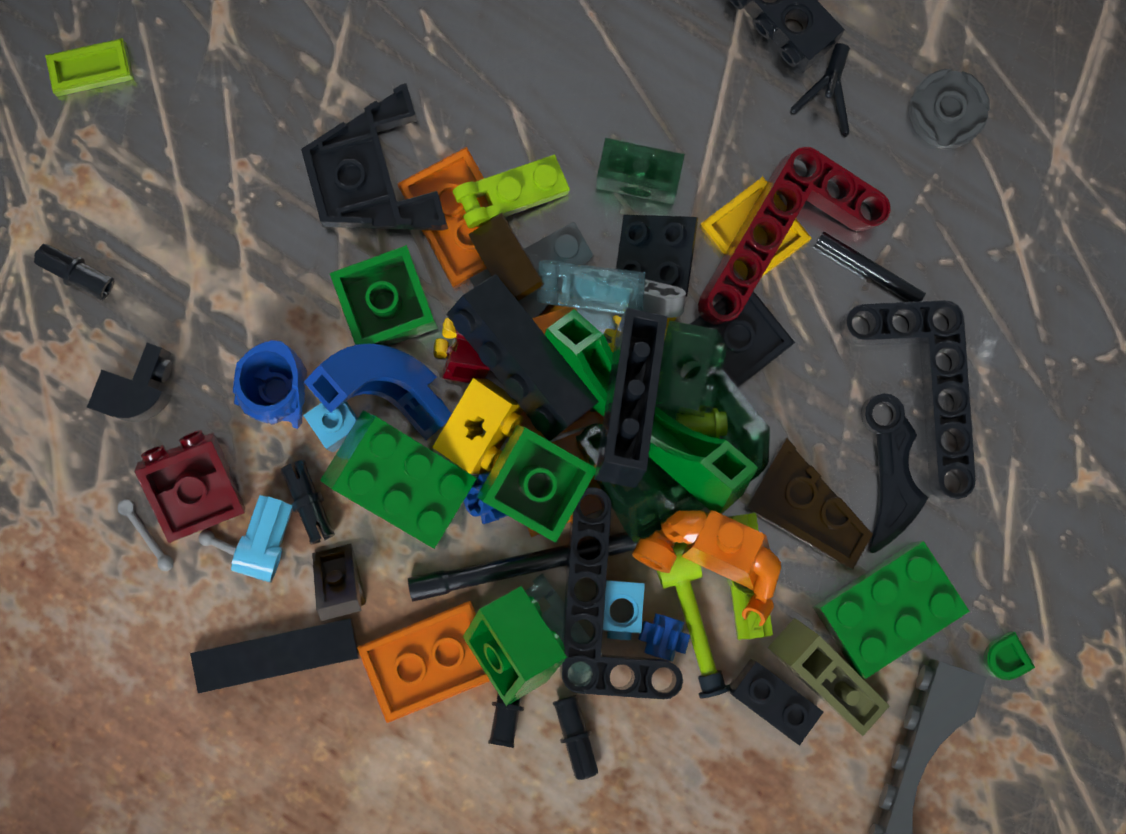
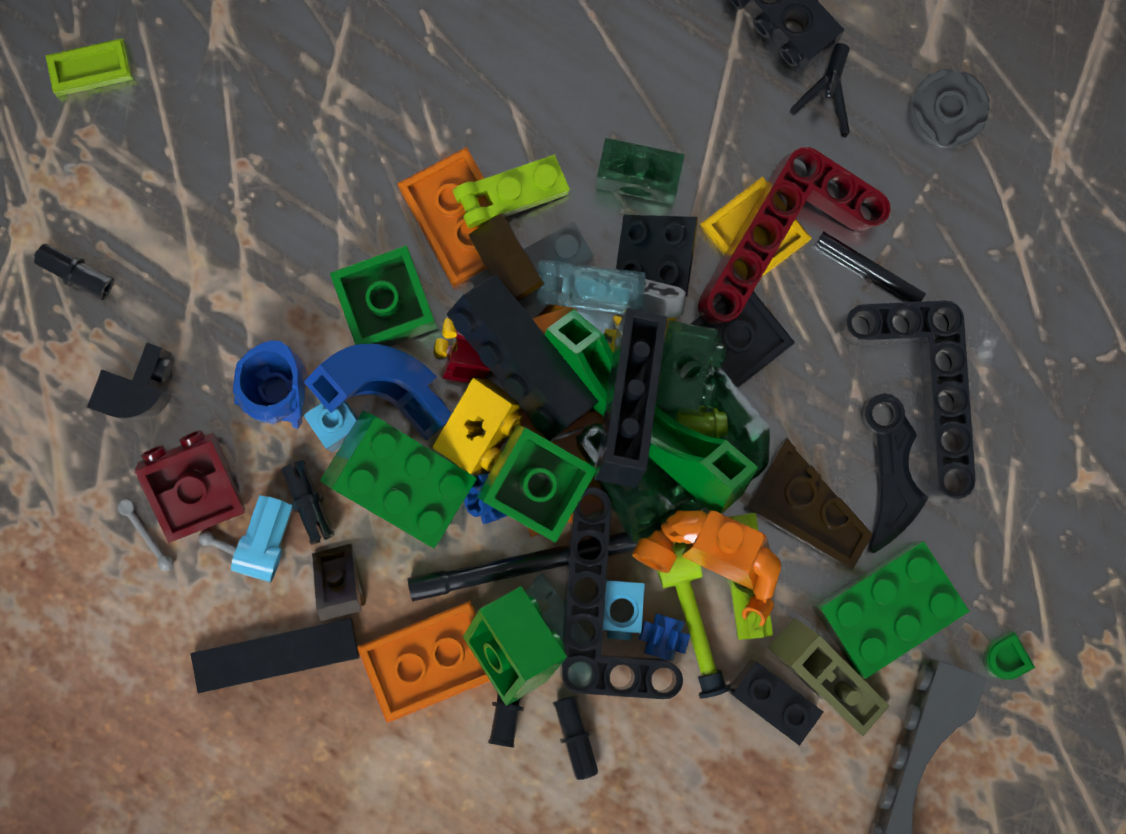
black wing [301,83,448,231] -> none

